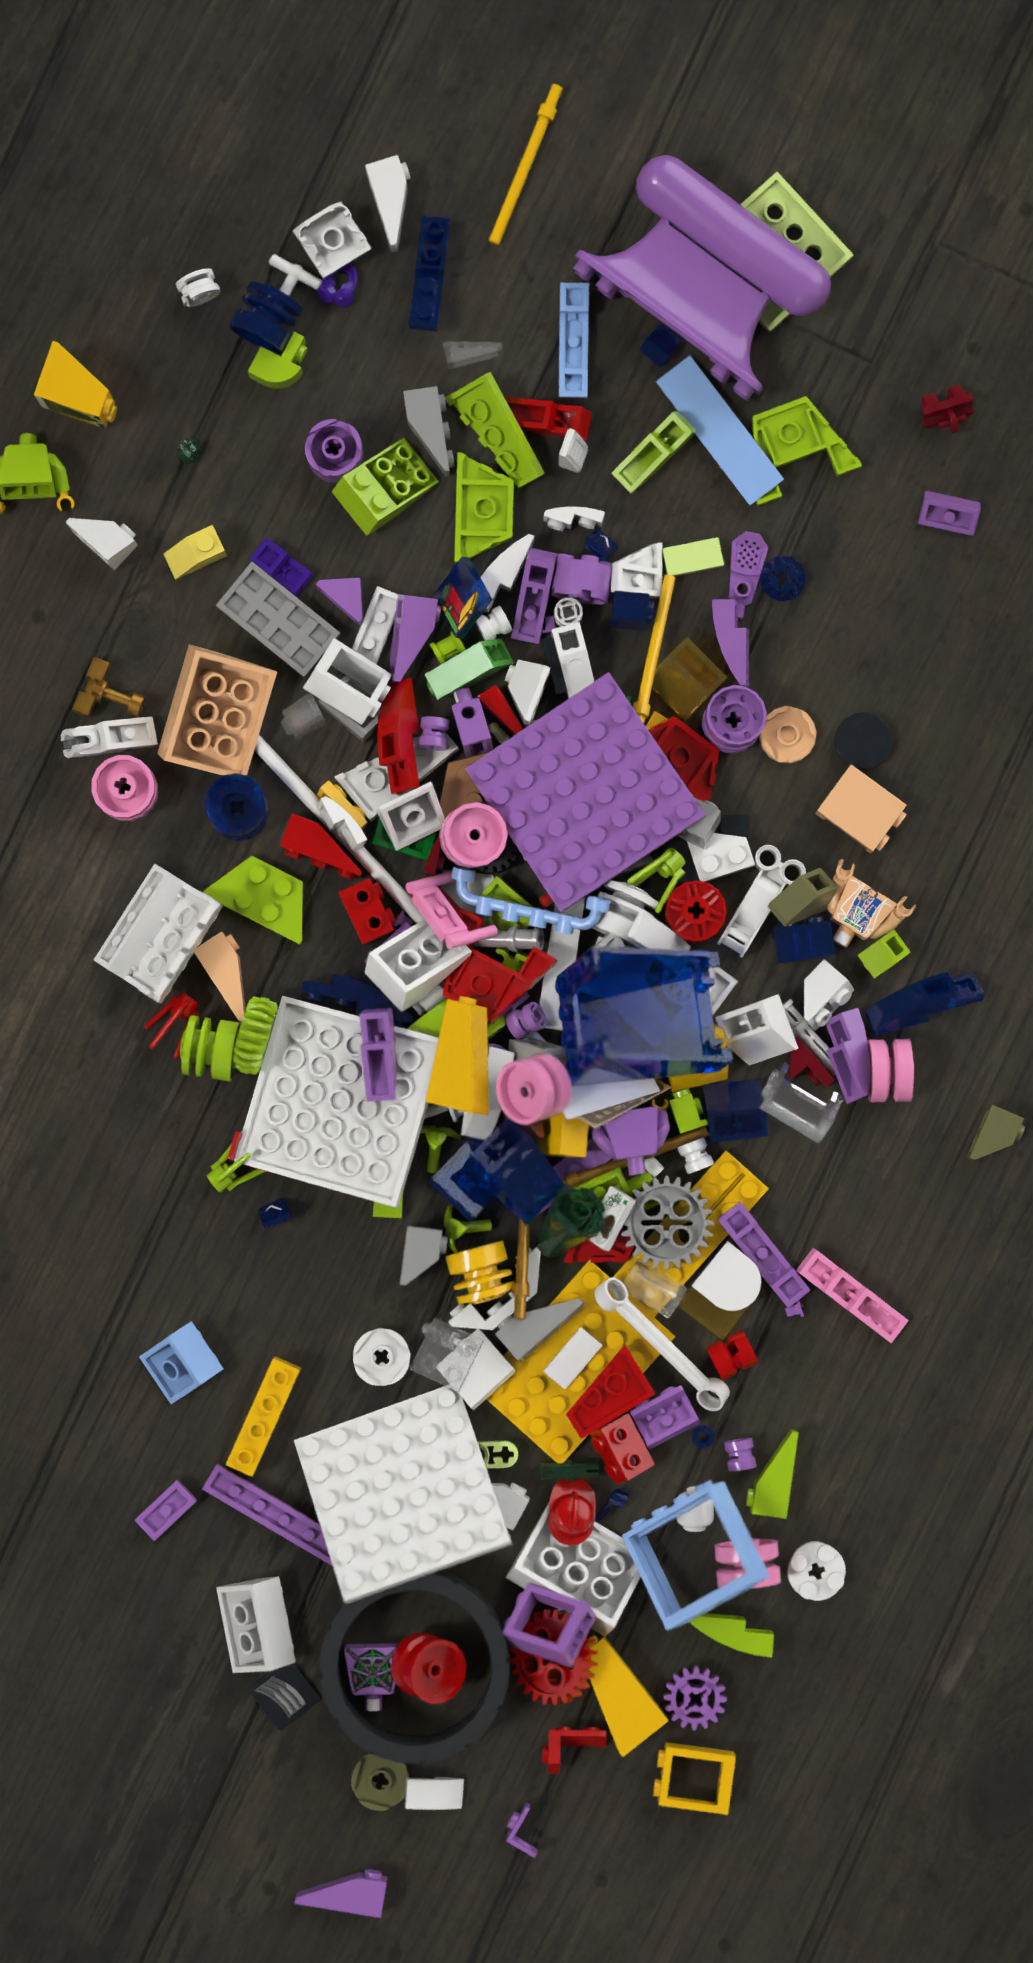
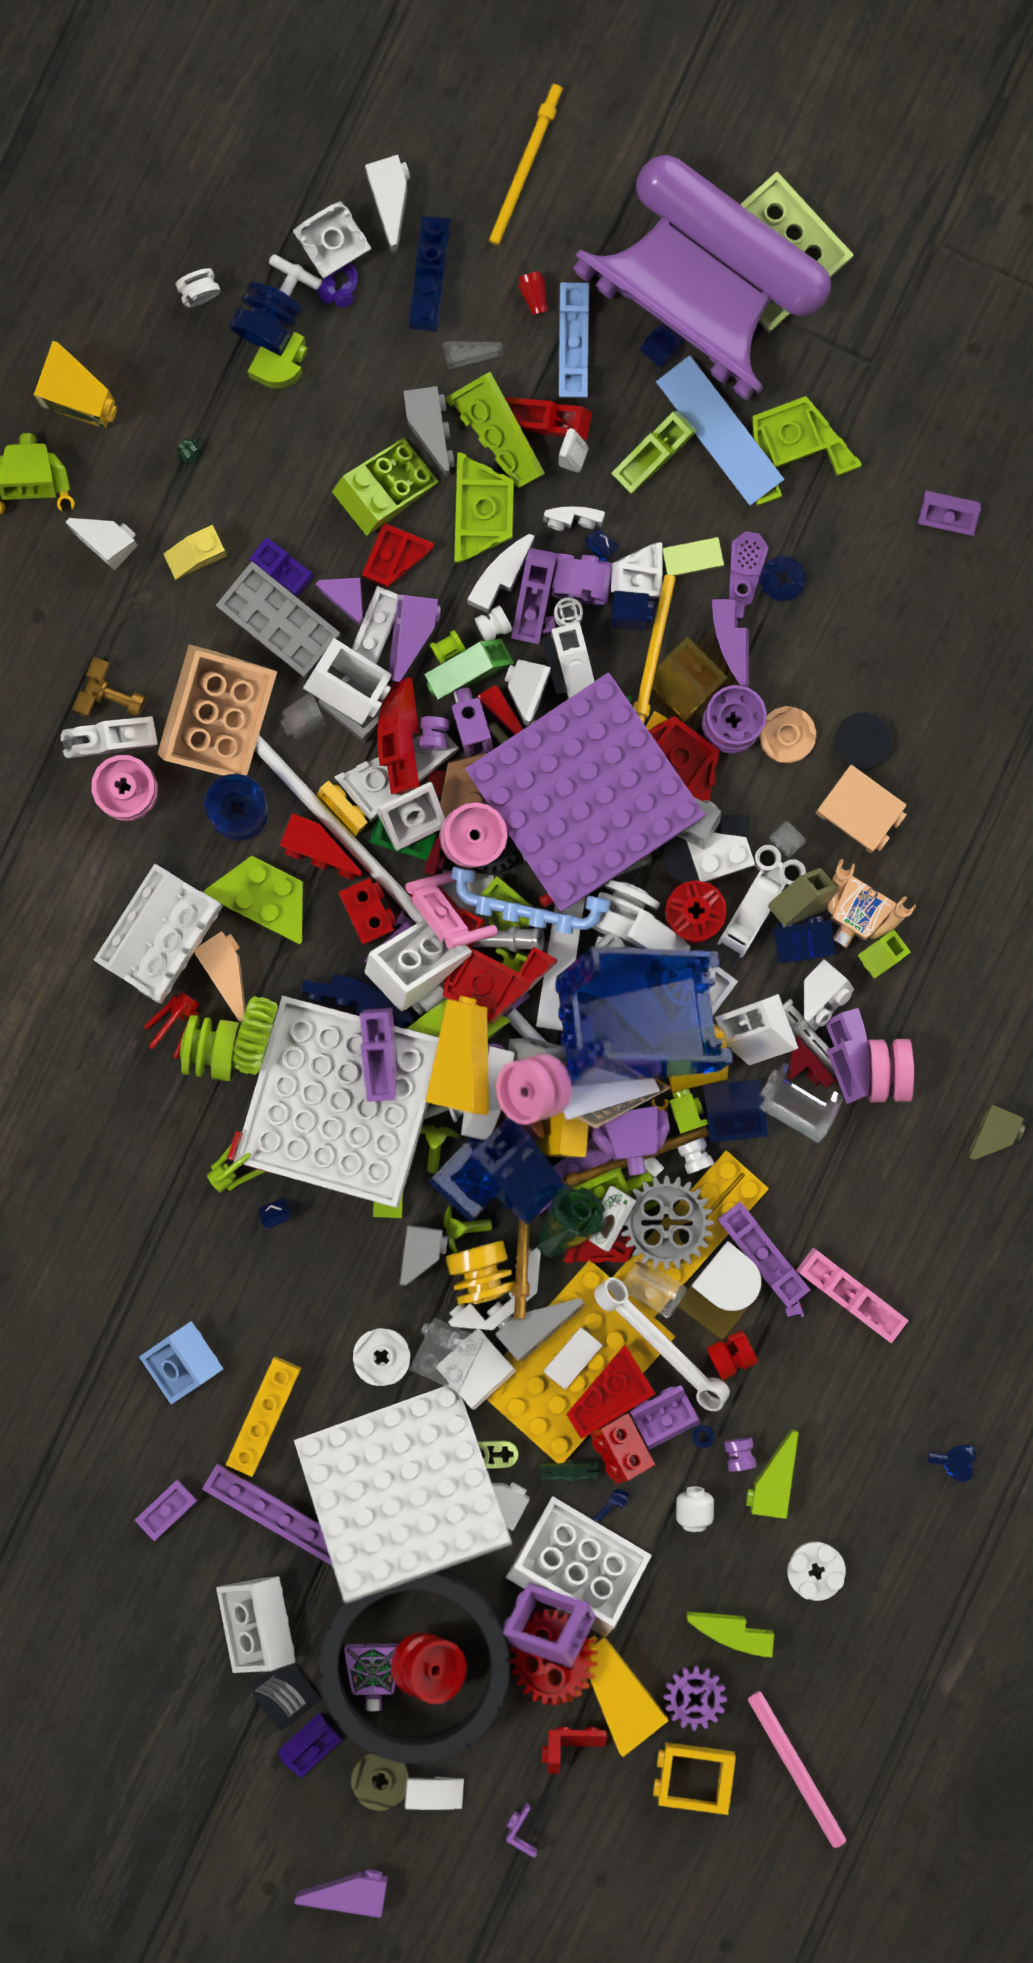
medium lavender brick [305,419,363,482] -> none
white slope [317,796,367,852] -> none
tile [433,557,493,639] -> none
medium lavender wheel [506,1002,546,1039] -> none
red piece [548,1477,596,1546] -> none
light blue window [622,1480,770,1631] -> none
lime plant [627,848,685,913] -> none
bright pink wheel [714,1538,781,1588] -> none
clear blue slope [865,972,984,1036] -> none
dark red hips [922,385,974,434] -> none
none -> dark purple slope [278,1713,343,1778]
none -> red wing [362,523,434,588]
none -> red sticker [427,771,446,796]
none -> red cone [517,271,548,316]
none -> bright pink axle [748,1691,846,1848]
none -> clear slope [770,821,806,857]
none -> clear blue rock [928,1444,976,1482]

